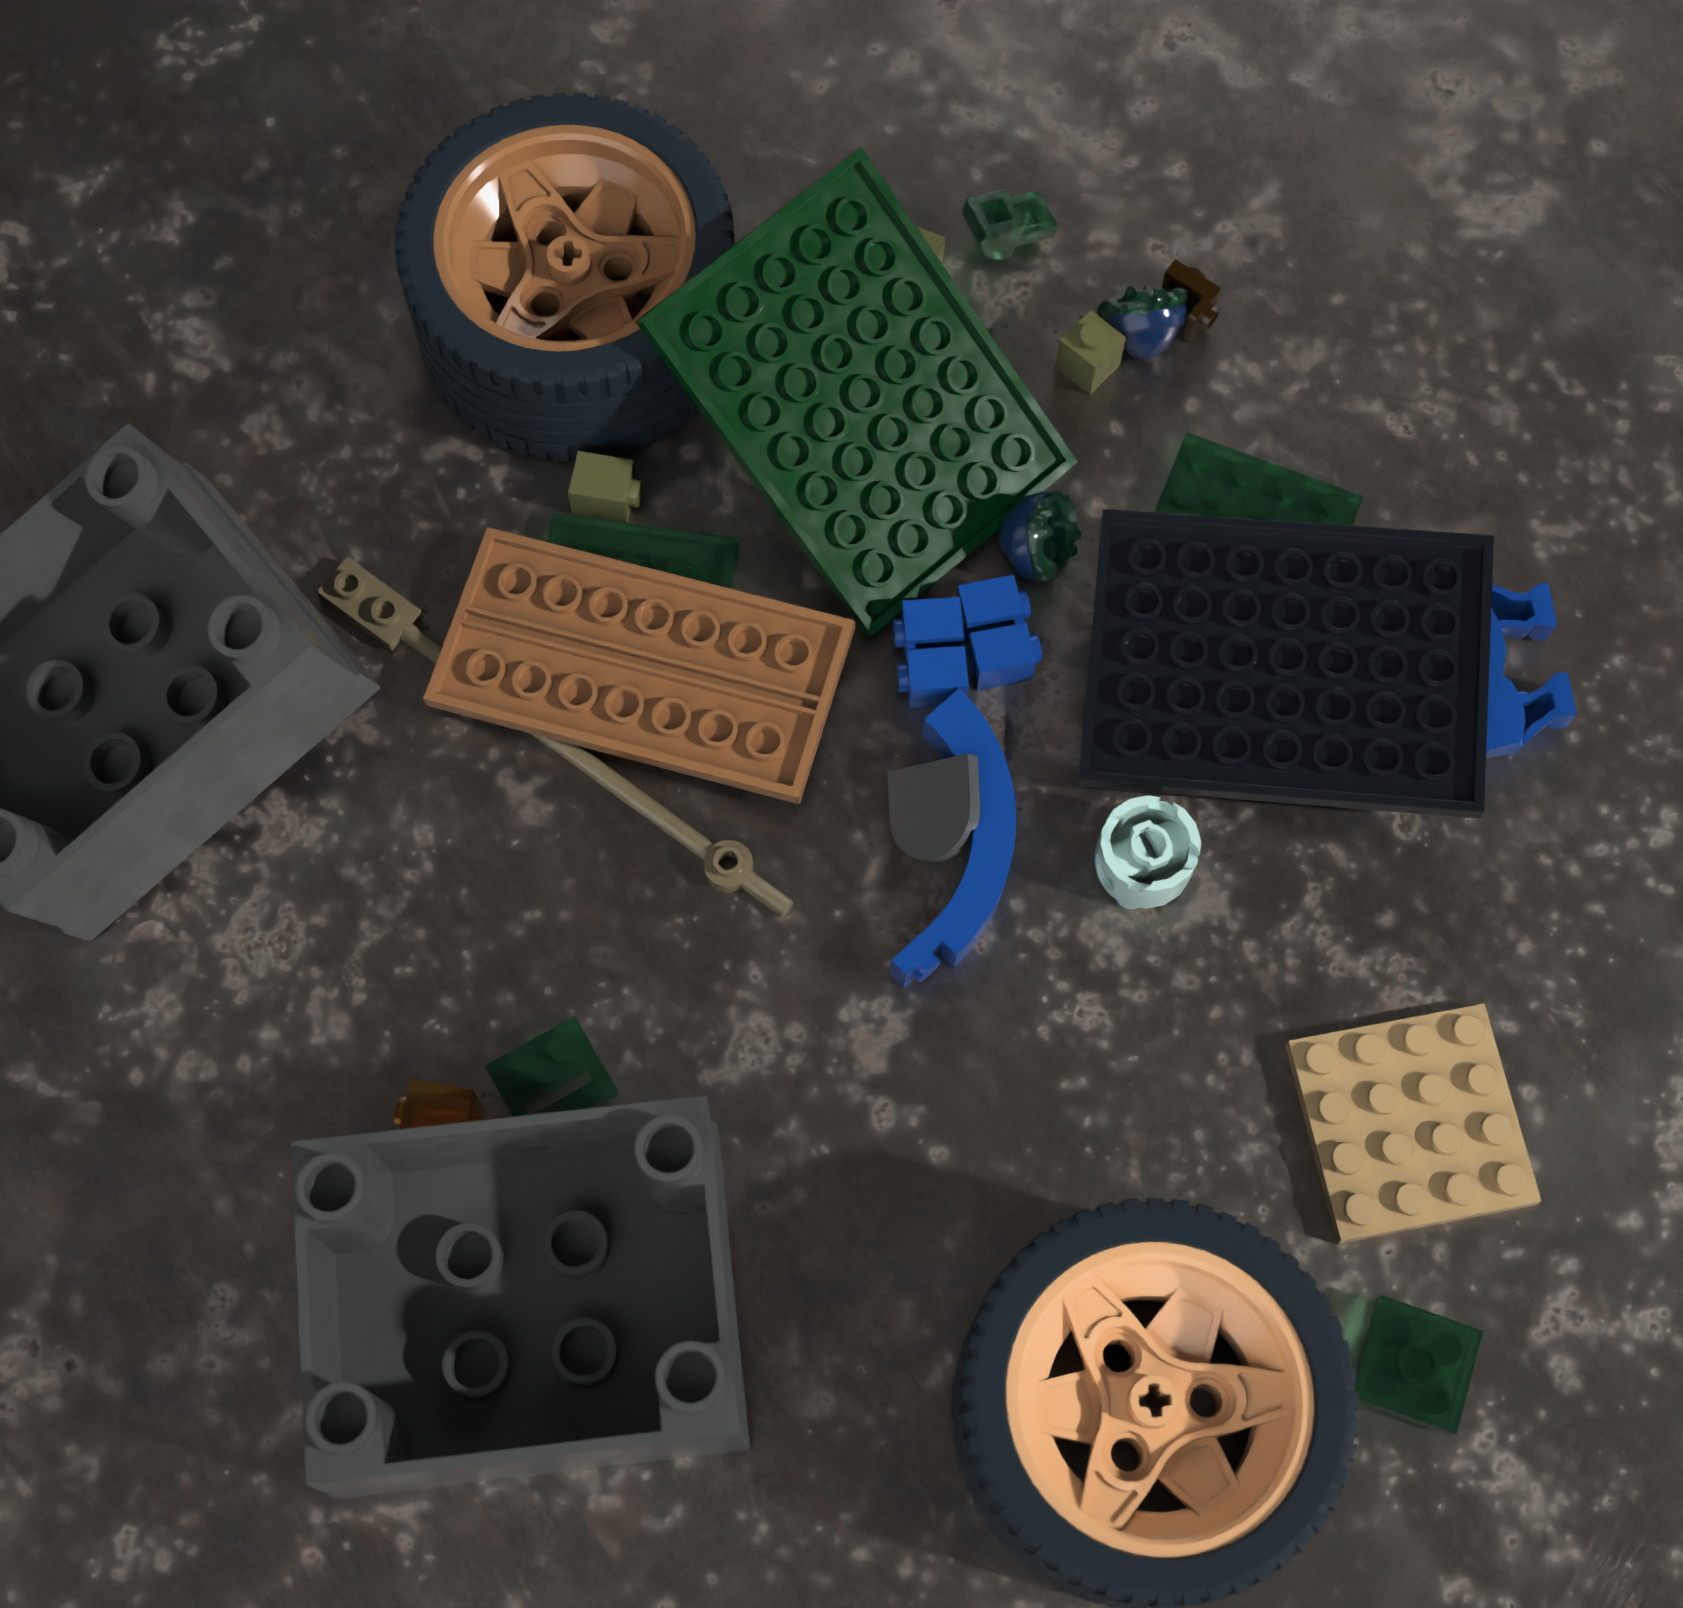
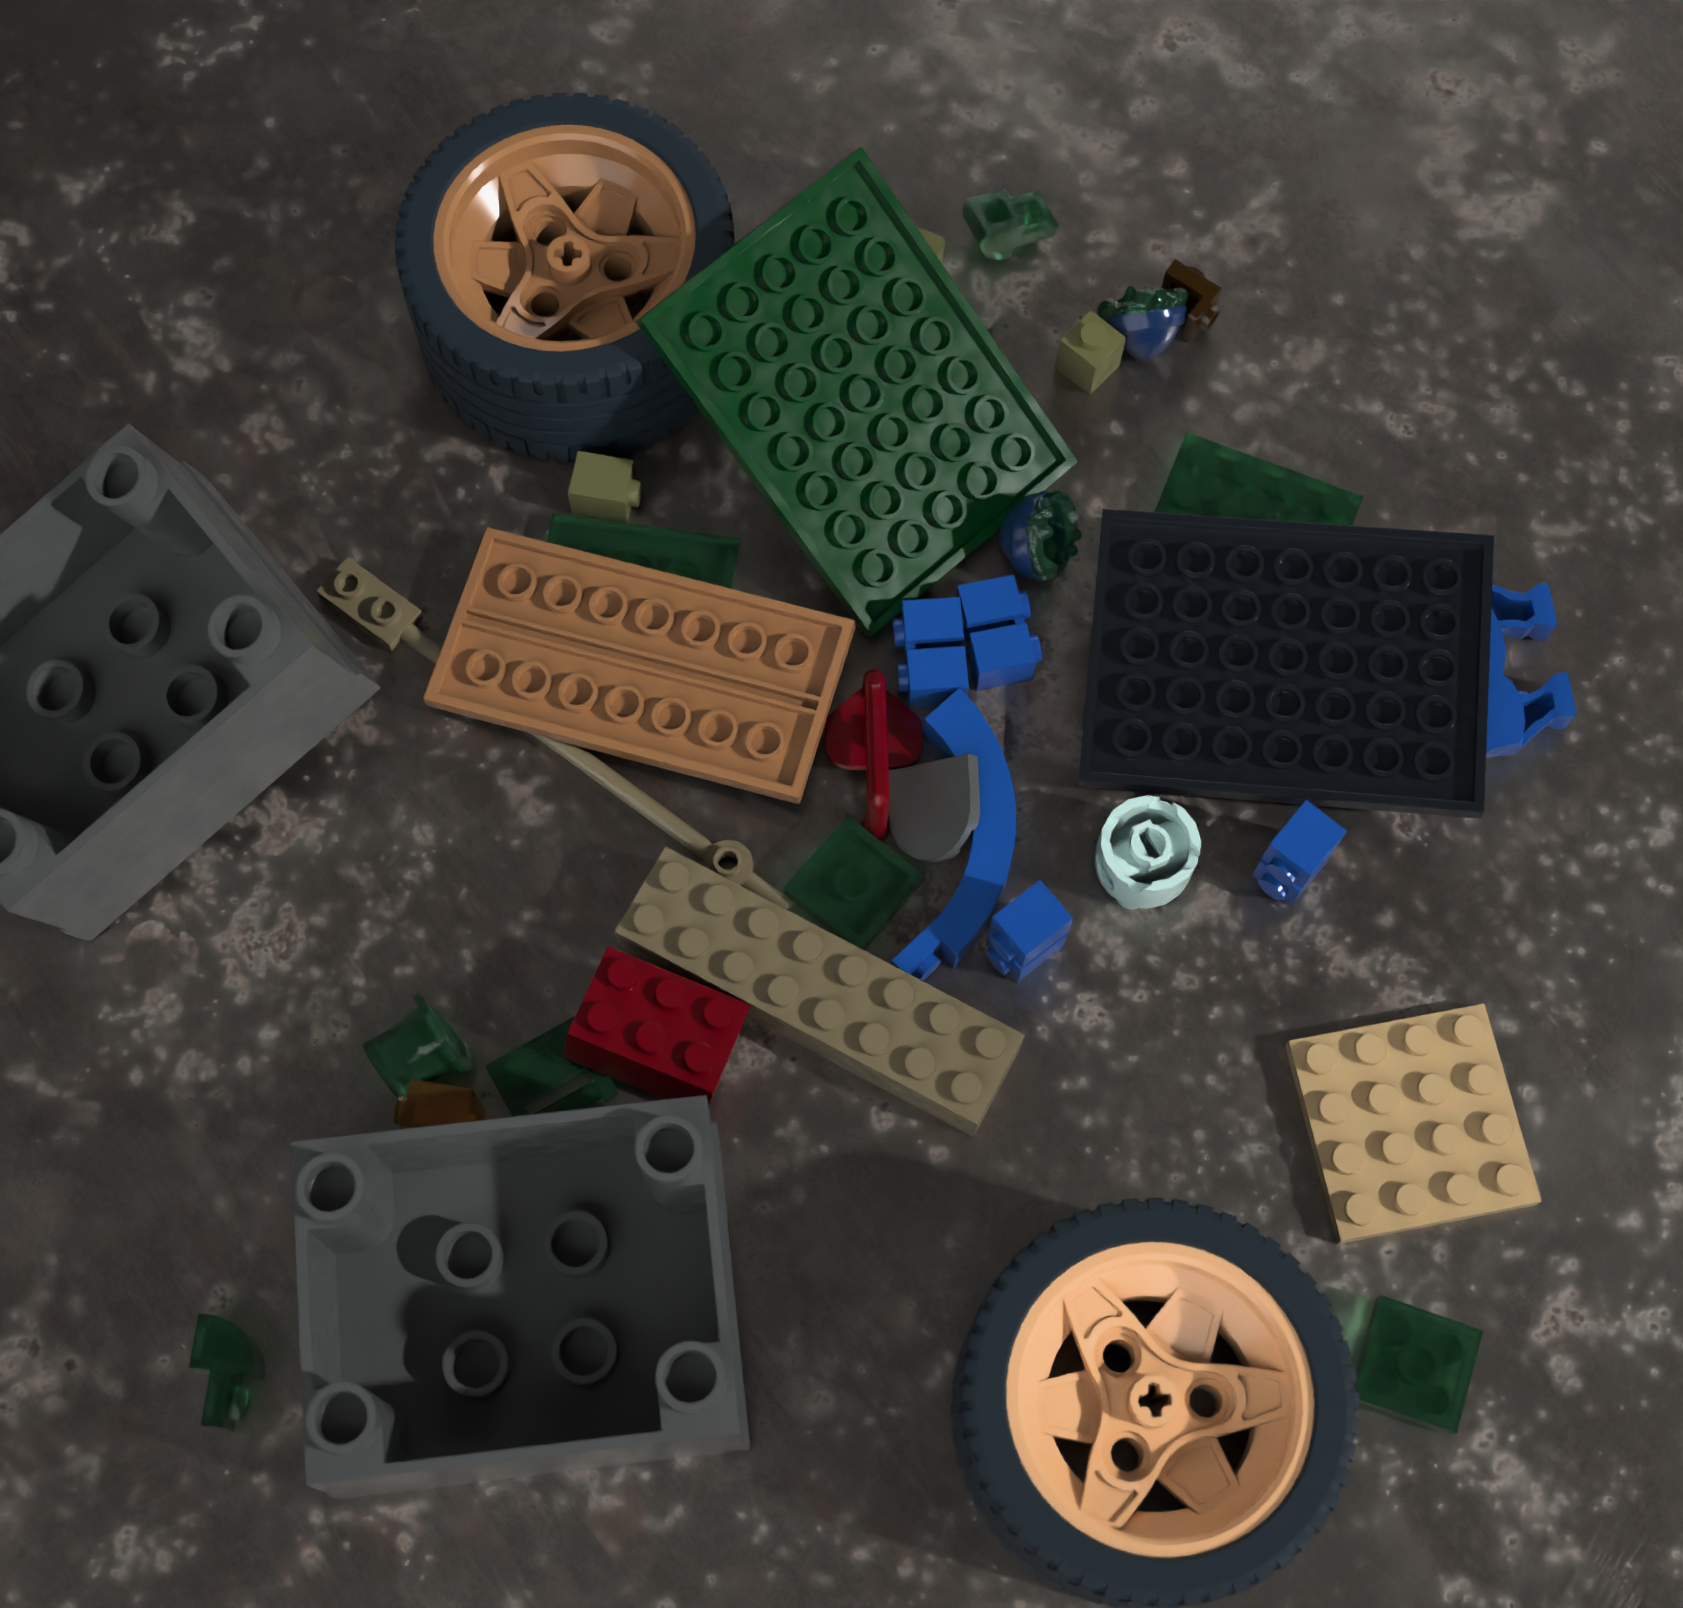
none -> clear green brick [189,1313,265,1432]
none -> clear green piece [363,992,476,1106]
none -> dark red brick [563,946,751,1106]
none -> dark tan brick [614,846,1025,1137]
none -> clear green plate [783,815,924,950]
none -> dark red piece [825,669,923,843]
none -> blue piece [985,880,1073,983]
none -> blue piece [1252,800,1347,905]

